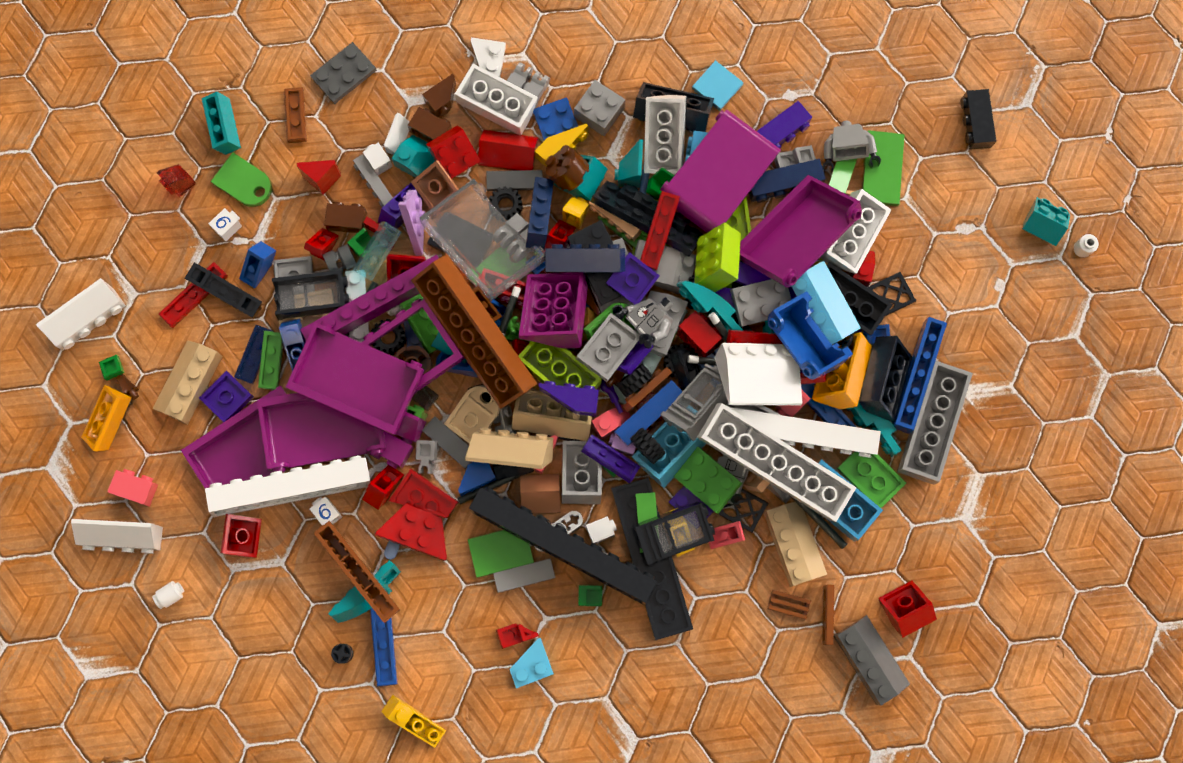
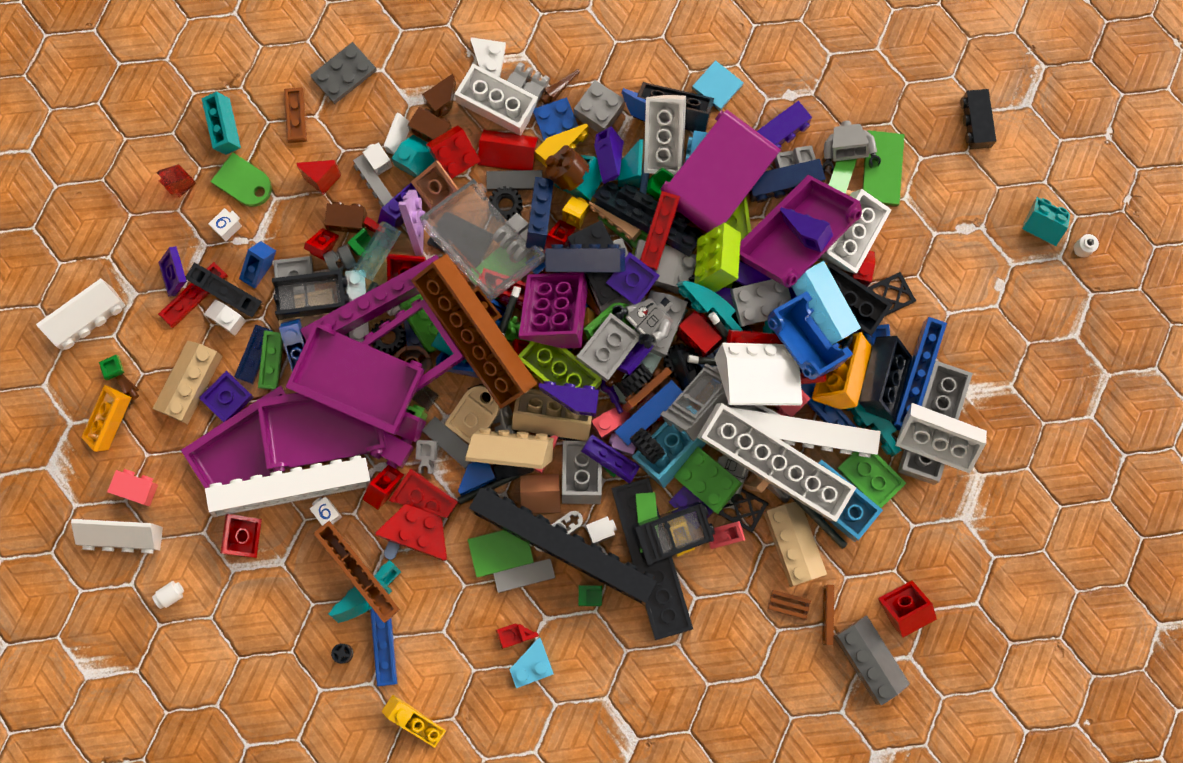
none -> dark purple plate [158,246,187,297]
none -> white slope [204,299,246,336]
none -> reddish brown piece [541,69,580,104]
none -> dark purple slope [594,126,624,184]
none -> blue slope [622,88,646,121]
none -> dark purple slope [780,207,833,252]
none -> white slope [895,403,987,473]

